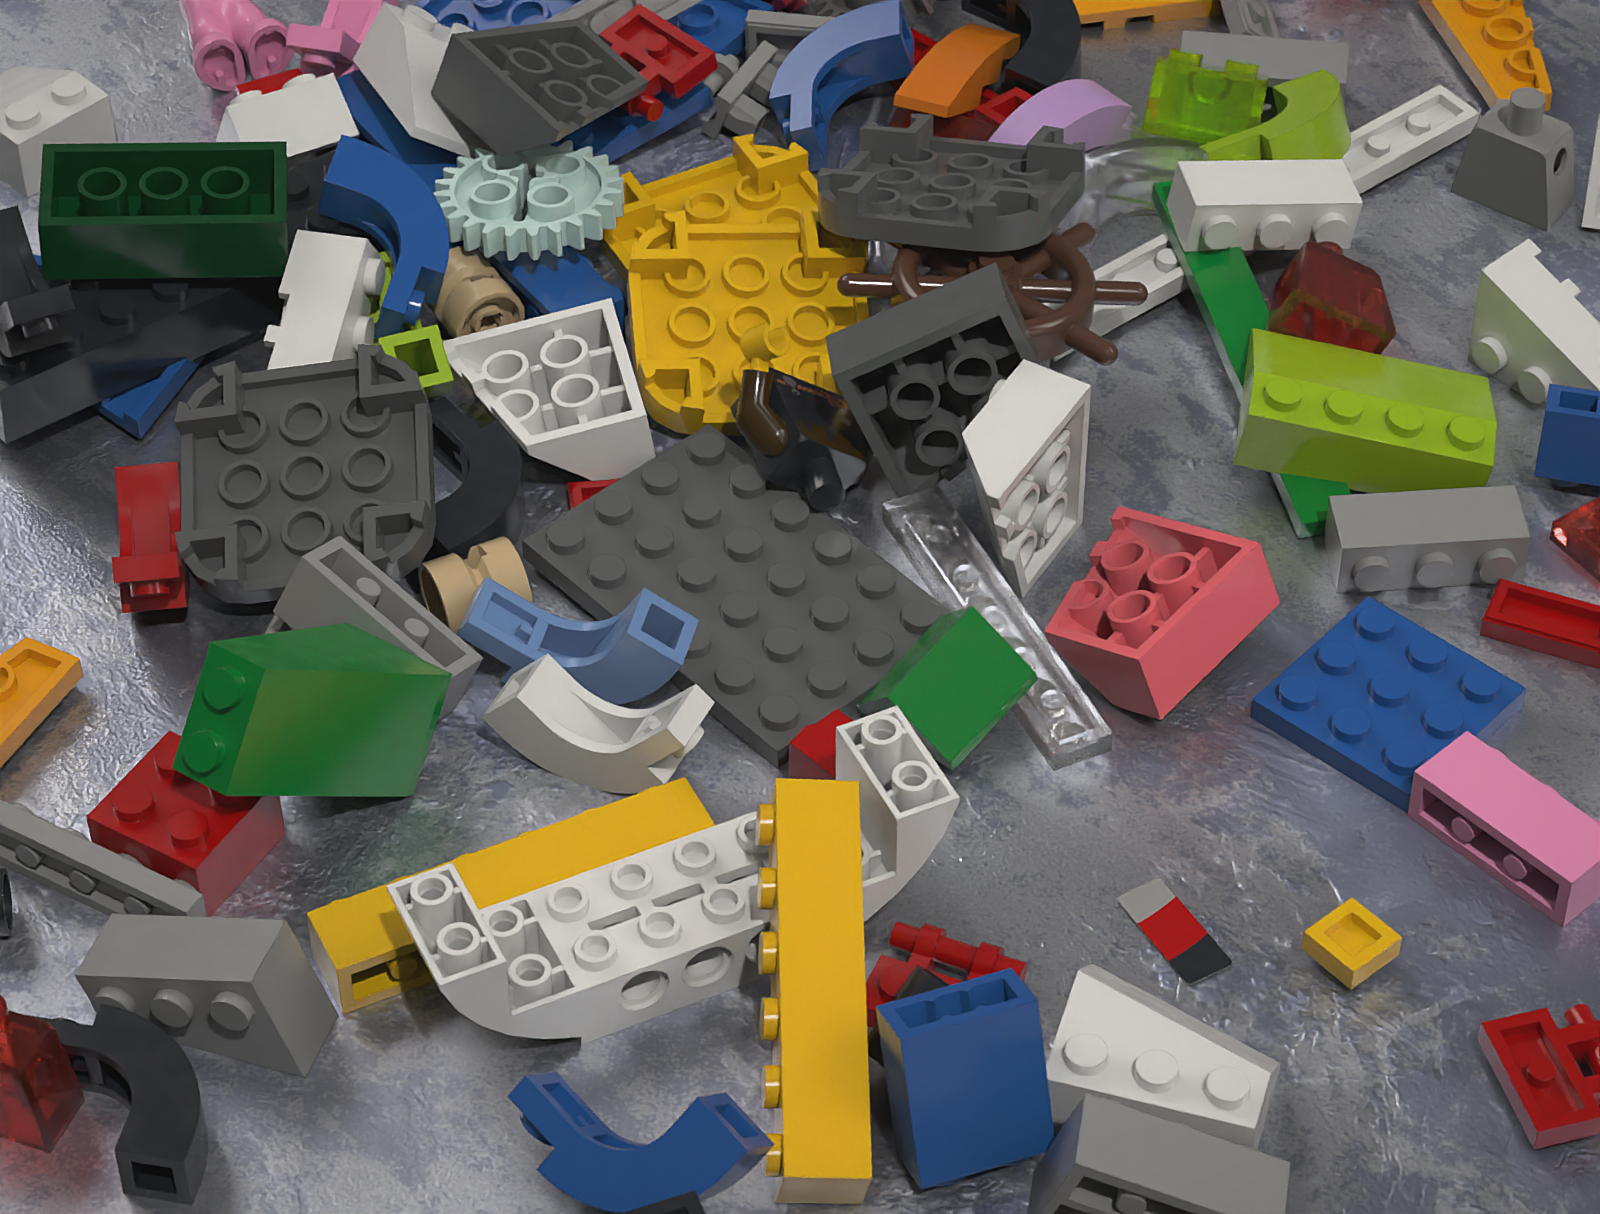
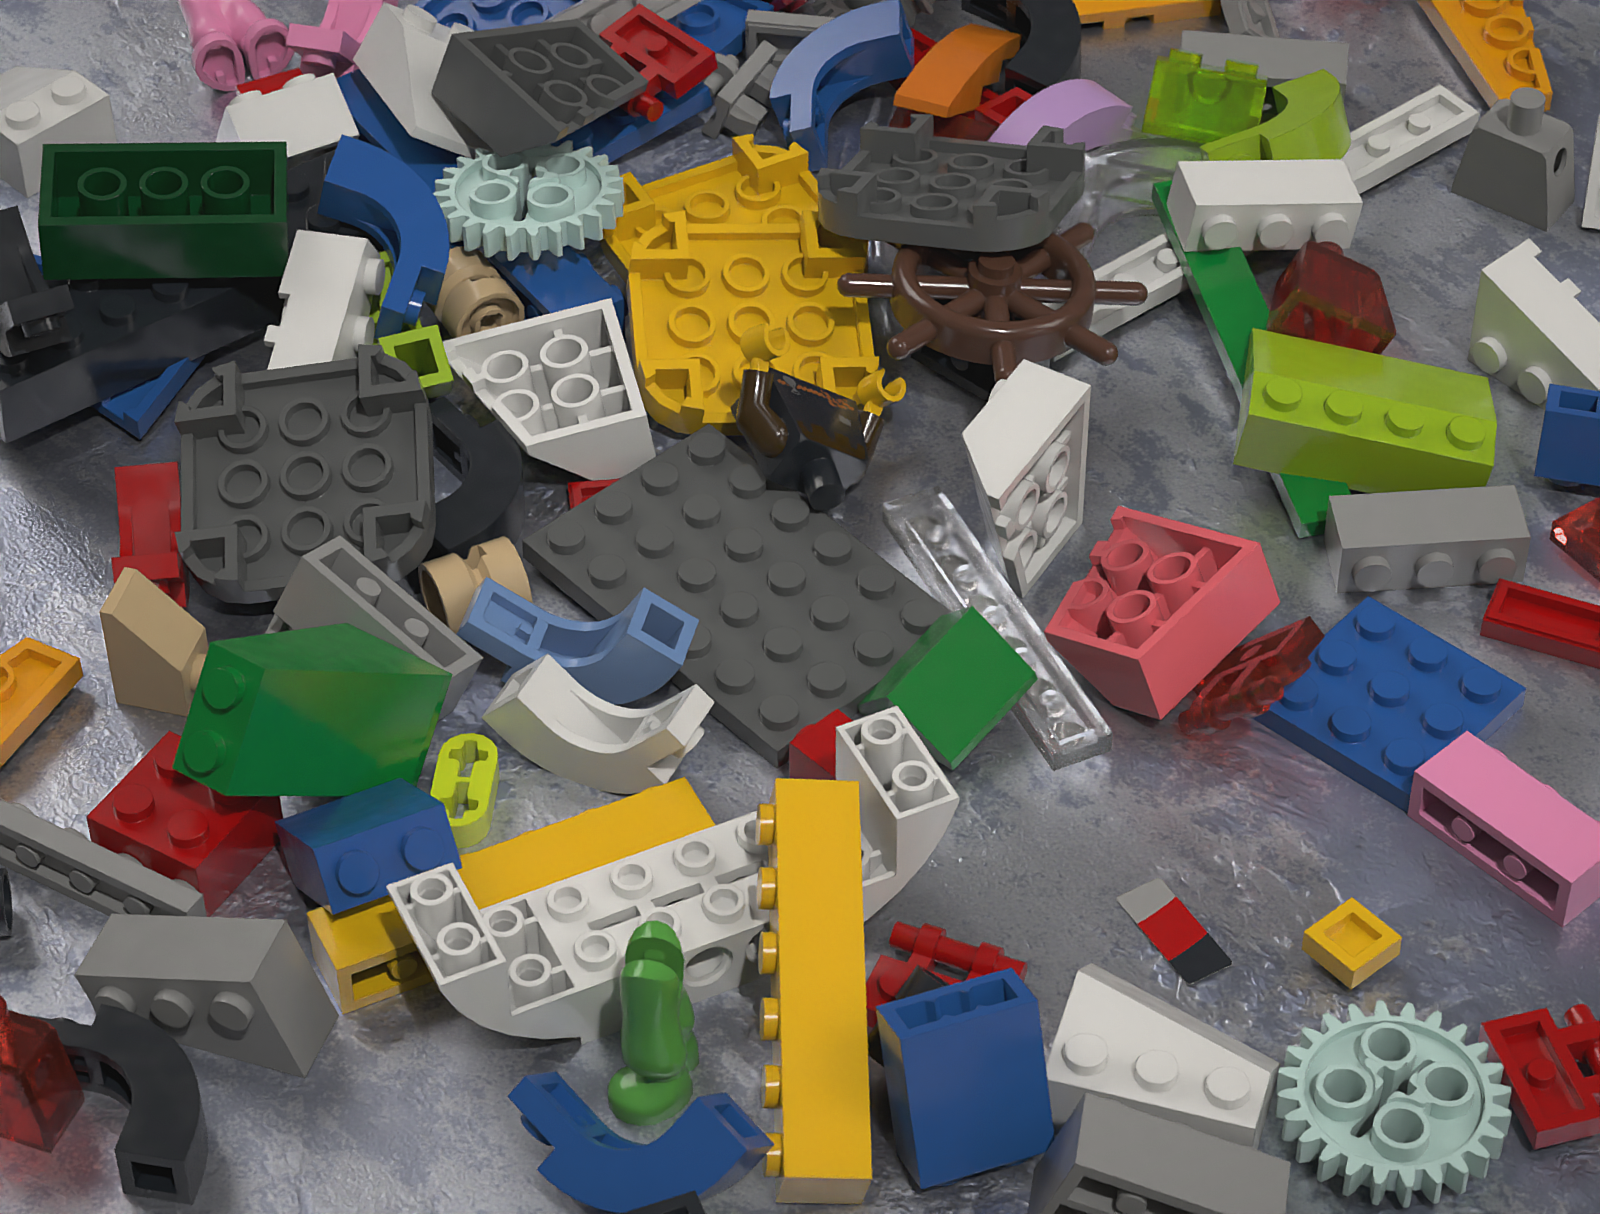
dark grey wedge [825,262,1043,516] -> none
none -> tan slope [99,567,208,717]
none -> blue brick [275,778,463,915]
none -> neon yellow beam [430,733,500,848]
none -> bright green piece [607,921,699,1126]
none -> clear red plate [1178,616,1325,736]
none -> light aqua gear [1275,1000,1512,1207]

